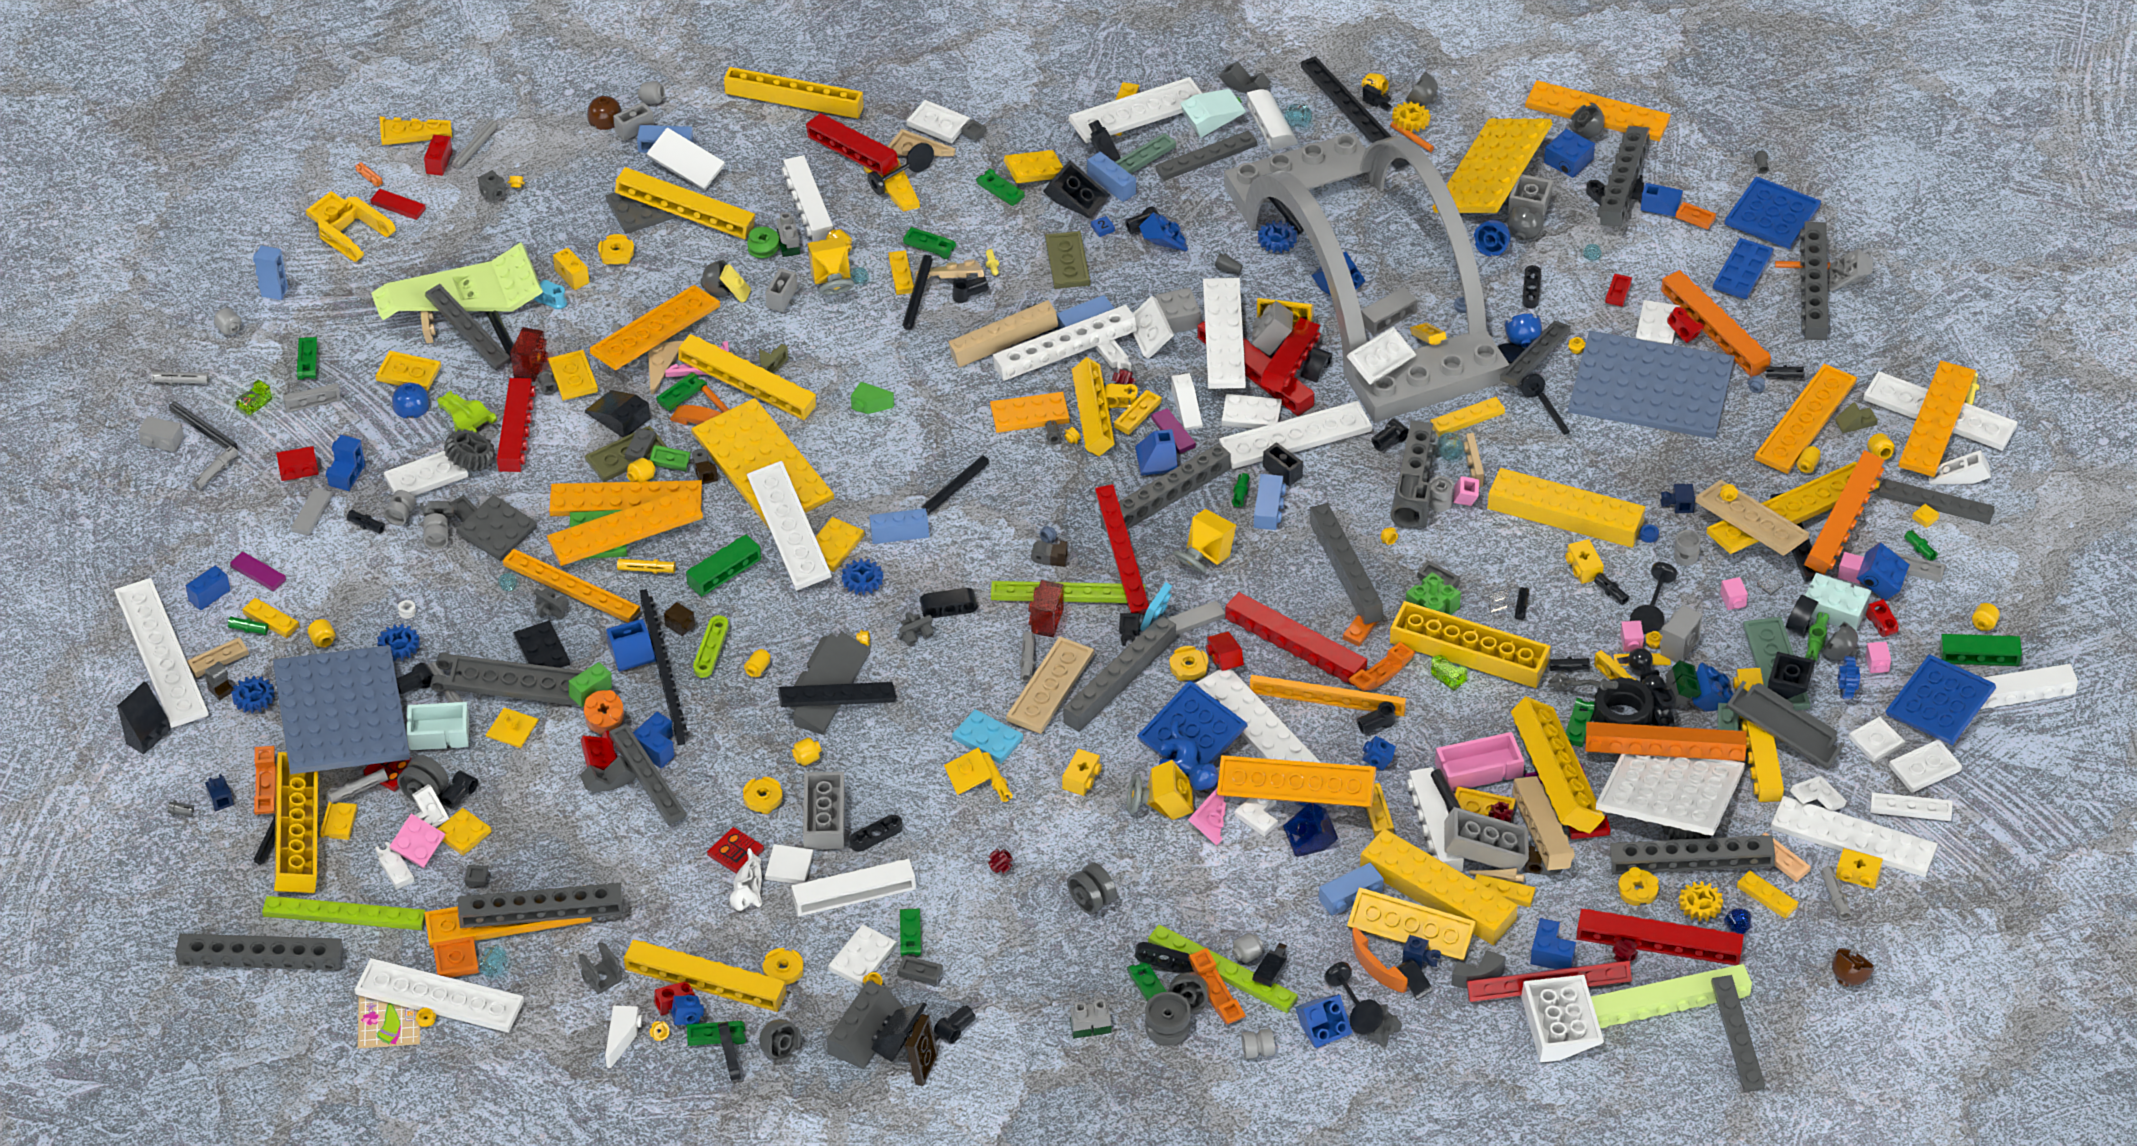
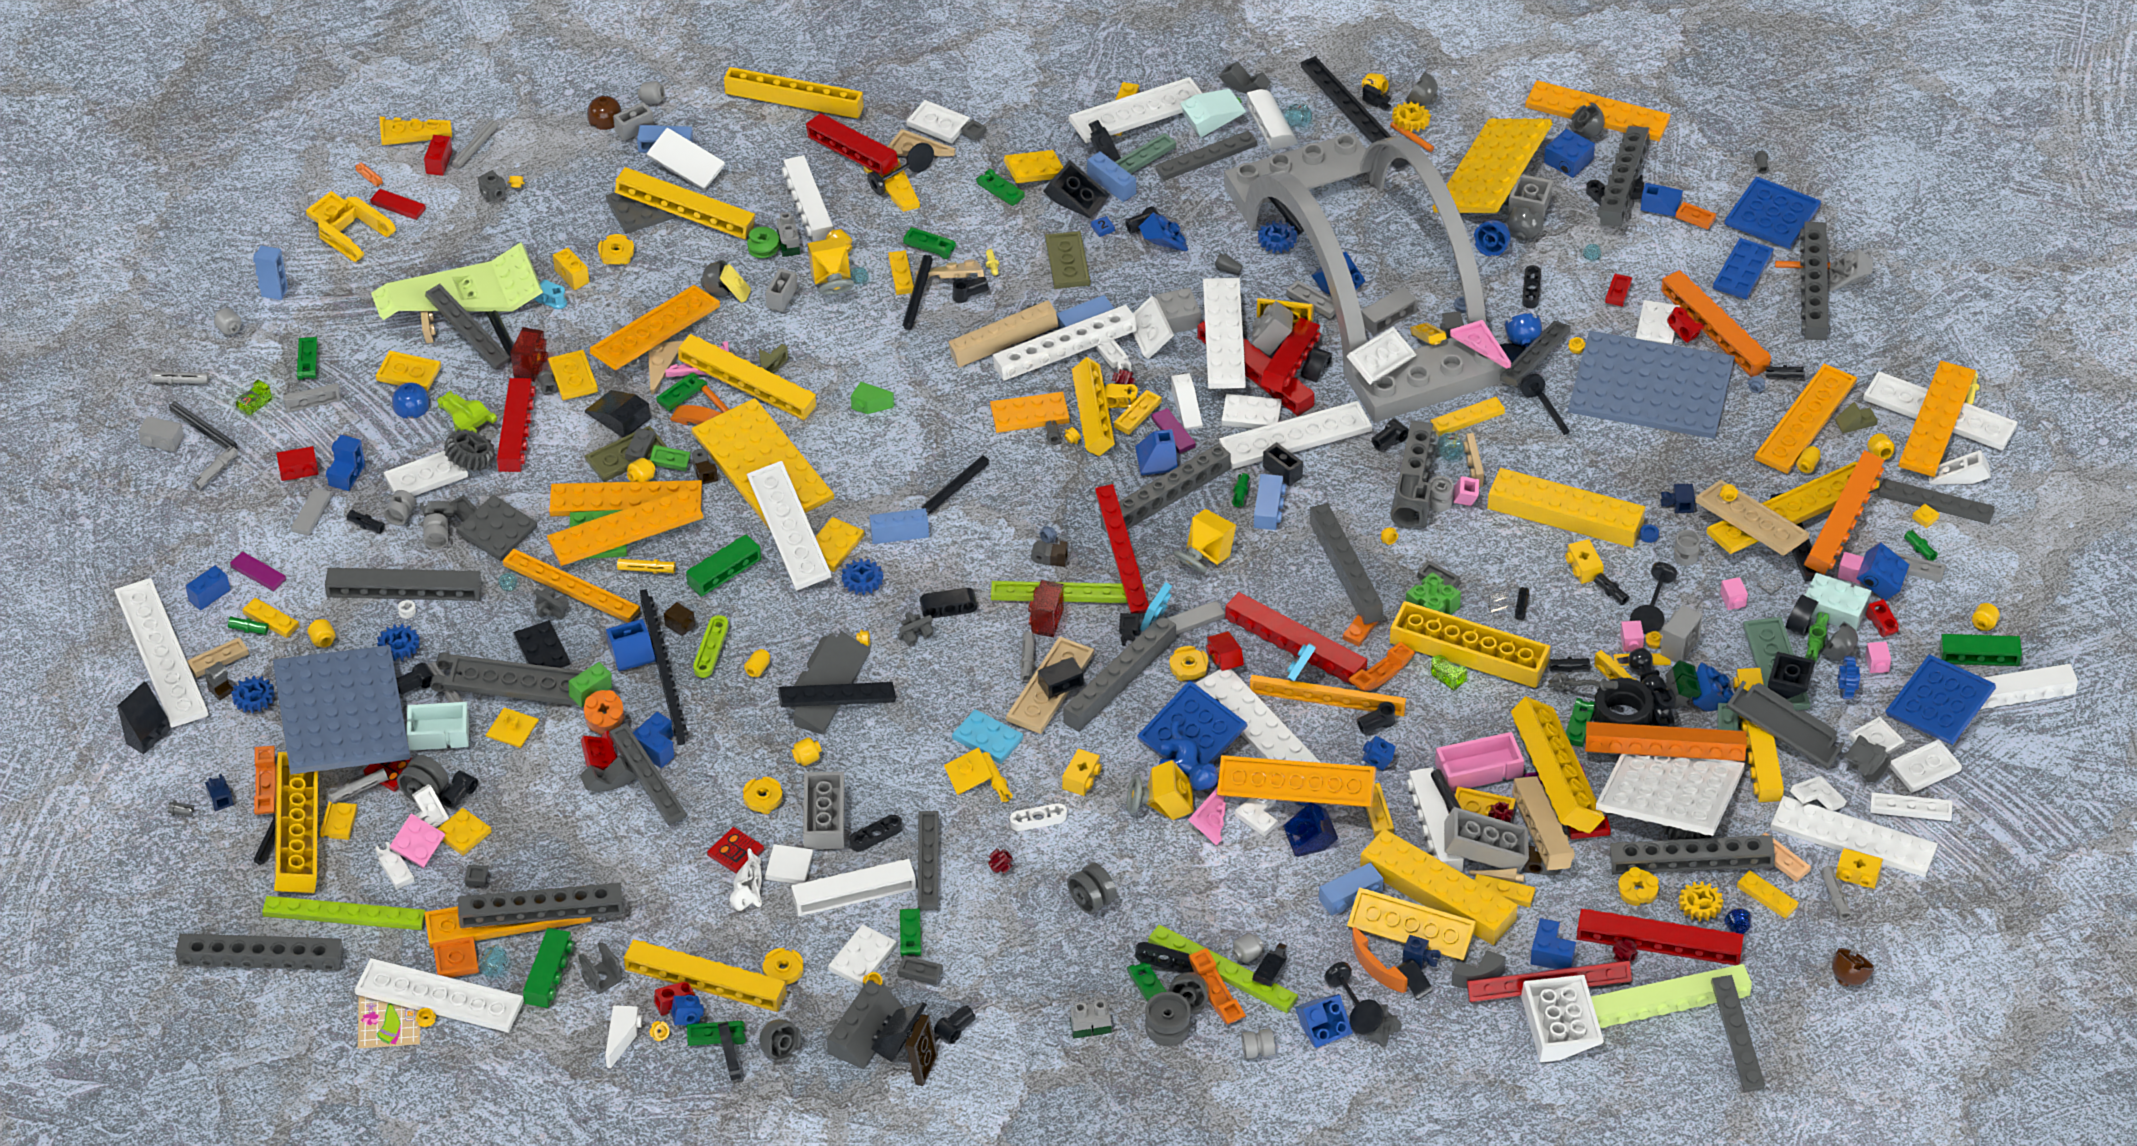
none -> dark grey brick [325,567,482,601]
none -> green brick [523,928,574,1008]
none -> dark grey plate [918,811,939,911]
none -> white beam [1010,803,1067,831]
none -> black brick [1038,657,1084,699]
none -> light grey plate [1286,280,1336,319]
none -> medium azure plate [1287,643,1316,681]
none -> dark grey brick [1440,311,1464,340]
none -> bright pink wing [1450,320,1511,369]
none -> dark grey piece [1843,735,1891,783]

